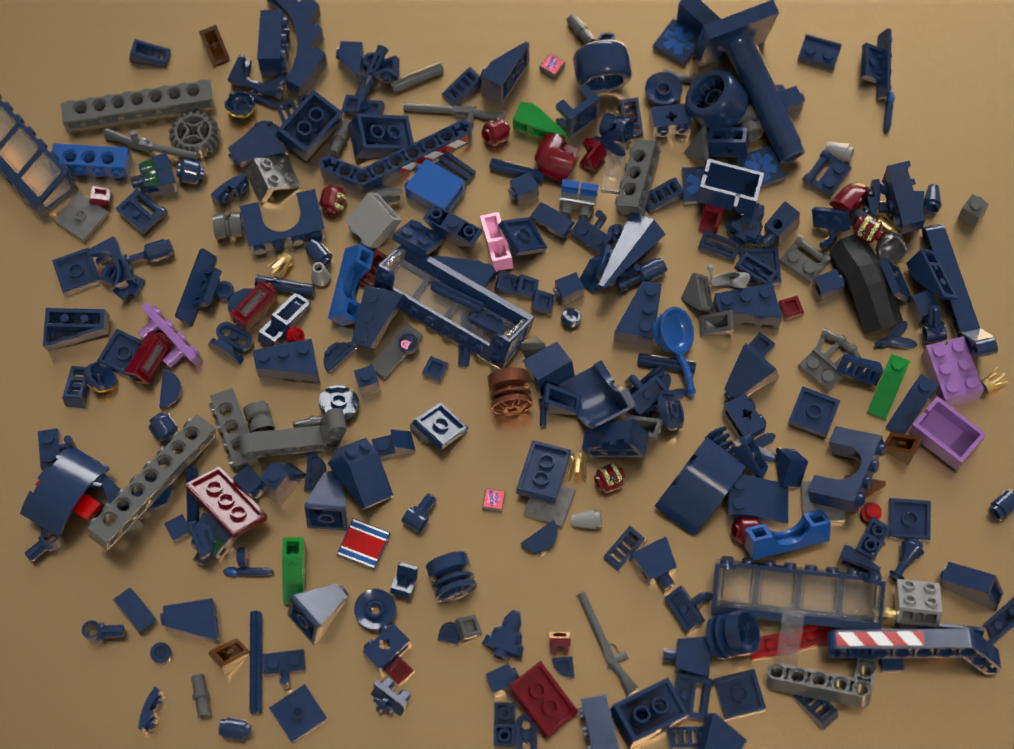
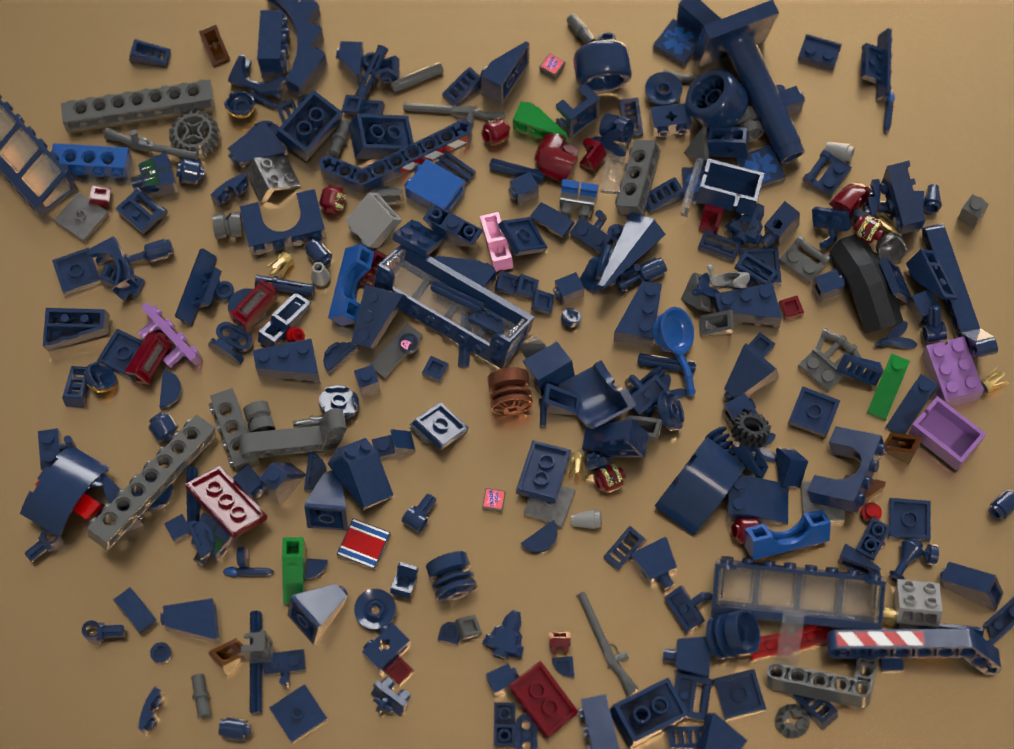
none -> dark grey hinge [241,630,274,663]
none -> dark blue tile [305,558,328,580]
none -> dark blue plate [585,453,612,470]
none -> clear tile [680,158,704,217]
none -> dark blue piece [692,273,720,299]
none -> black tyre [731,412,771,449]
none -> dark grey gear [775,704,810,738]
none -> dark blue tile [923,544,939,565]

